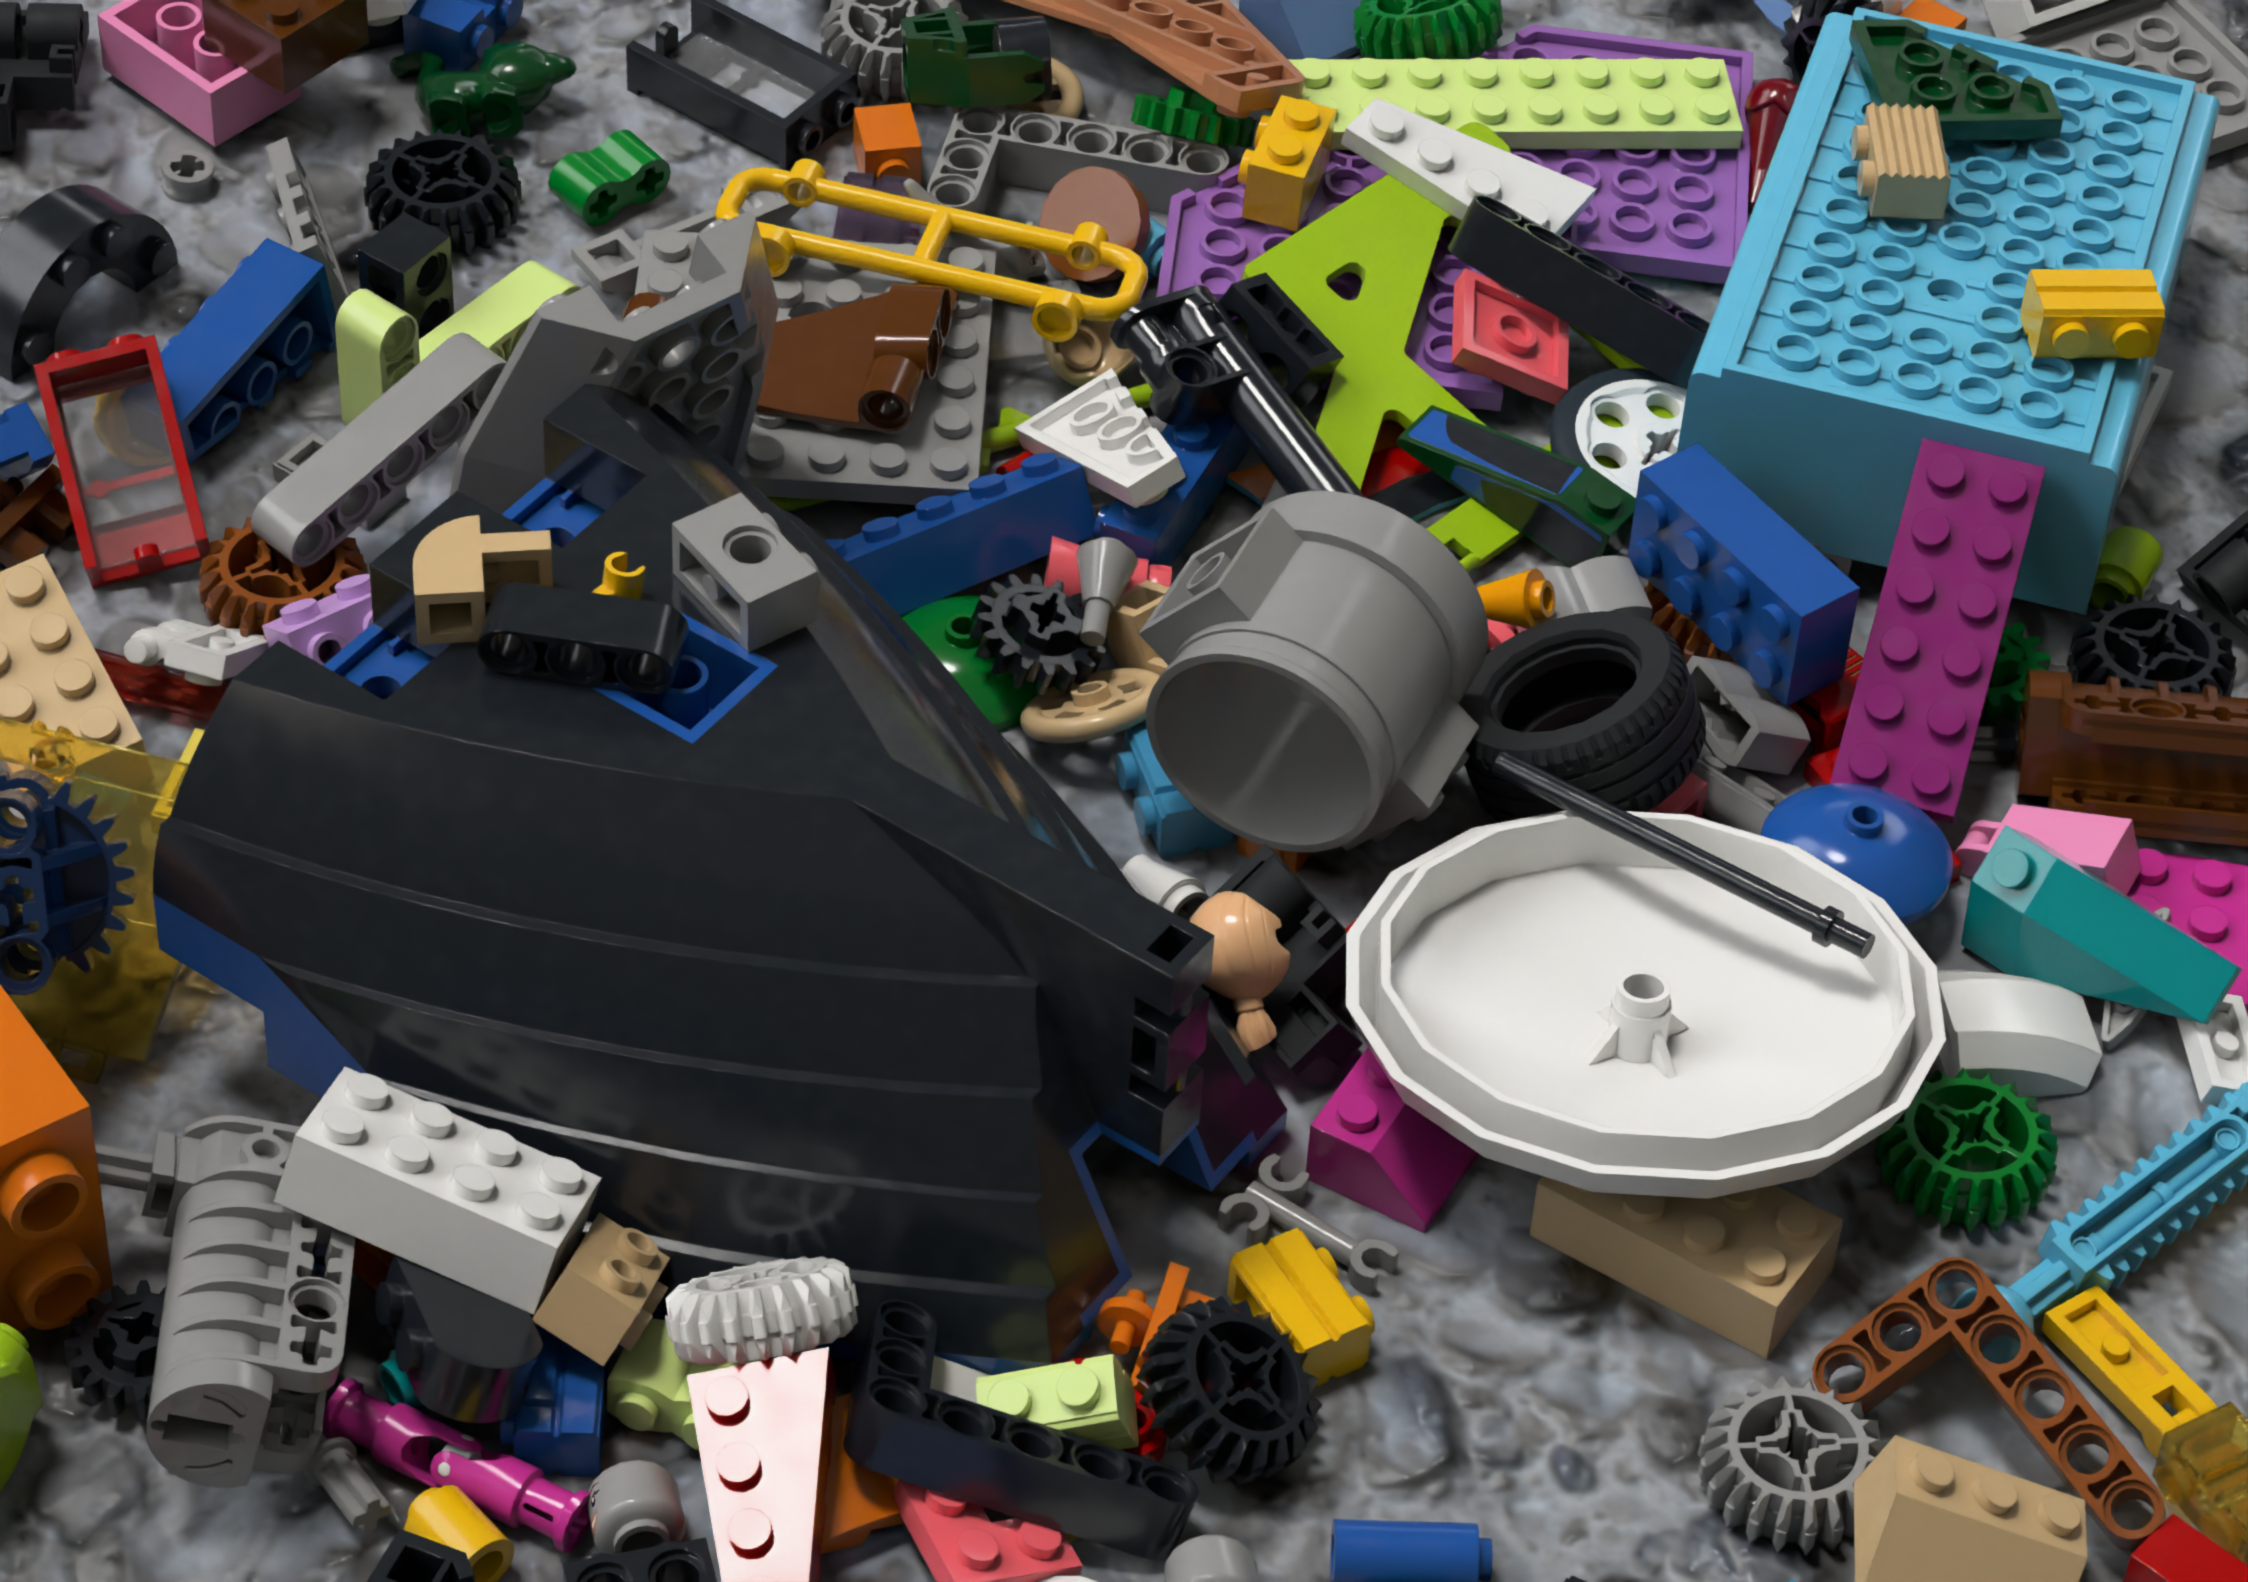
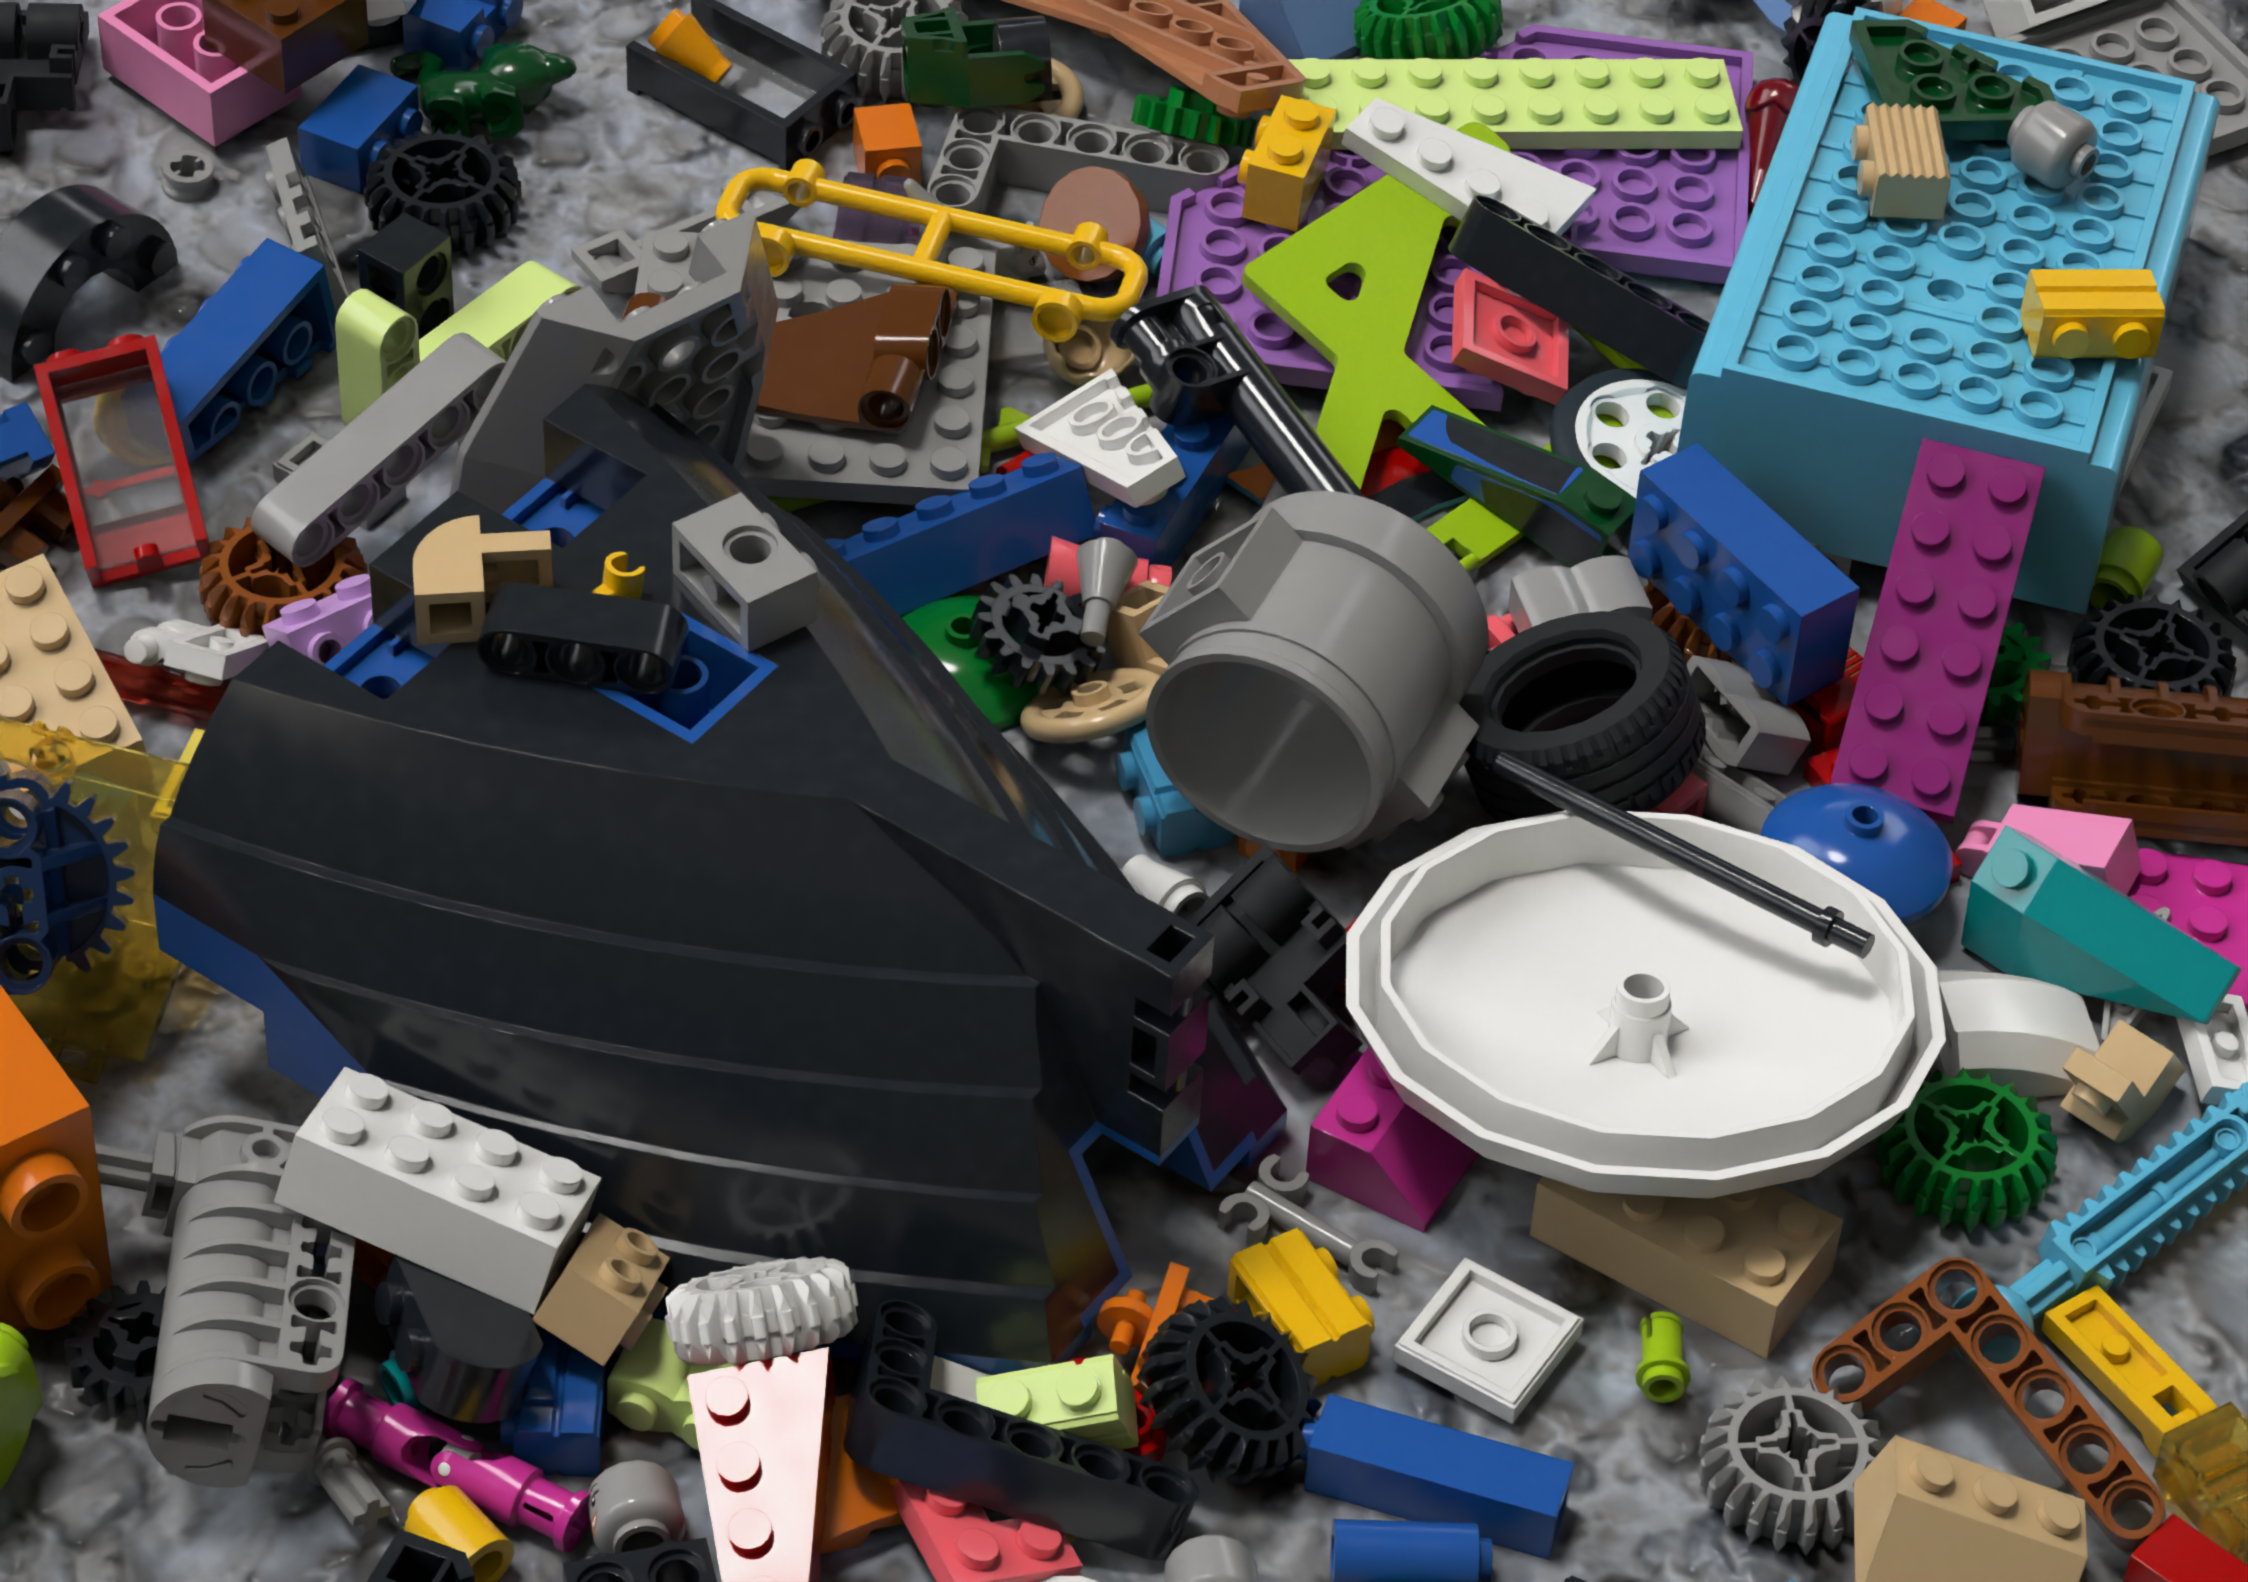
green axle [548,129,671,226] -> none
light nougat hair [1189,891,1291,1052] -> none
black brick [1219,272,1344,408] -> none
light orange cone [1477,568,1555,629] -> none
none -> blue brick [298,64,423,194]
none -> light orange cone [648,8,733,84]
none -> blue brick [1298,1394,1574,1560]
none -> white plate [1393,1257,1584,1424]
none -> lime pin [1635,1311,1691,1403]
none -> light grey head [2007,100,2100,189]
none -> tan brick [2059,1019,2185,1143]

